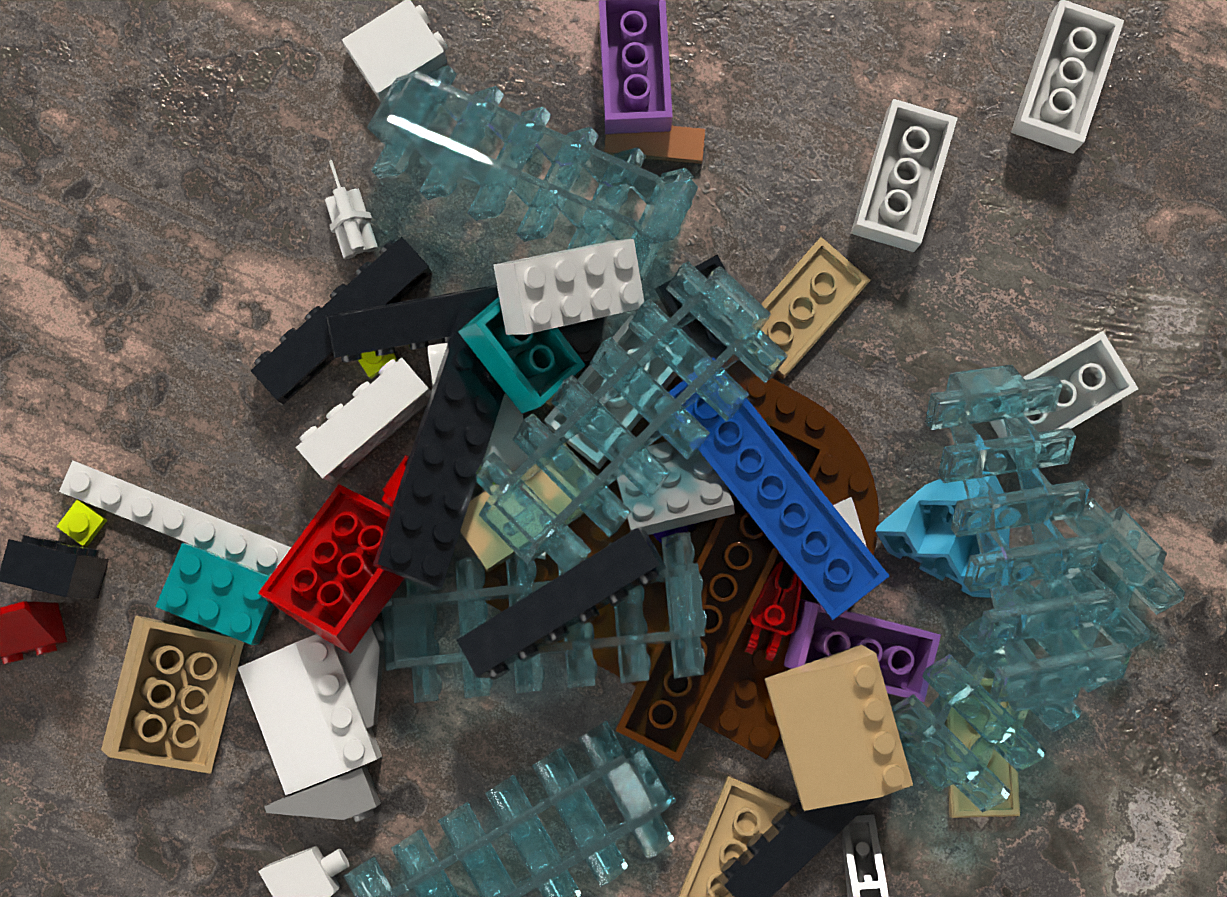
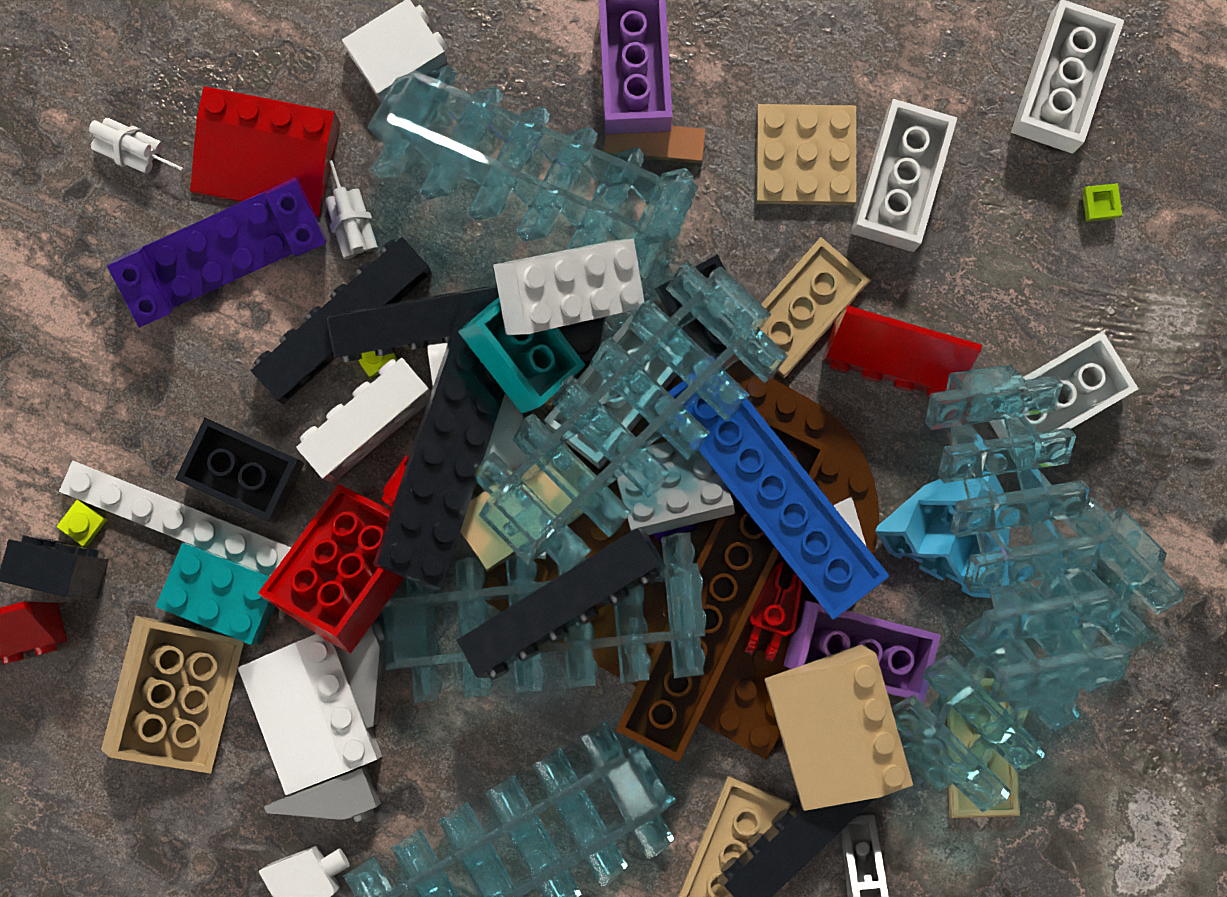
none -> white piece [89,118,183,174]
none -> dark purple plate [107,177,326,328]
none -> black brick [175,417,305,524]
none -> red slope [190,86,341,217]
none -> tan plate [756,104,856,205]
none -> red slope [822,305,982,401]
none -> lime plate [1082,183,1123,222]

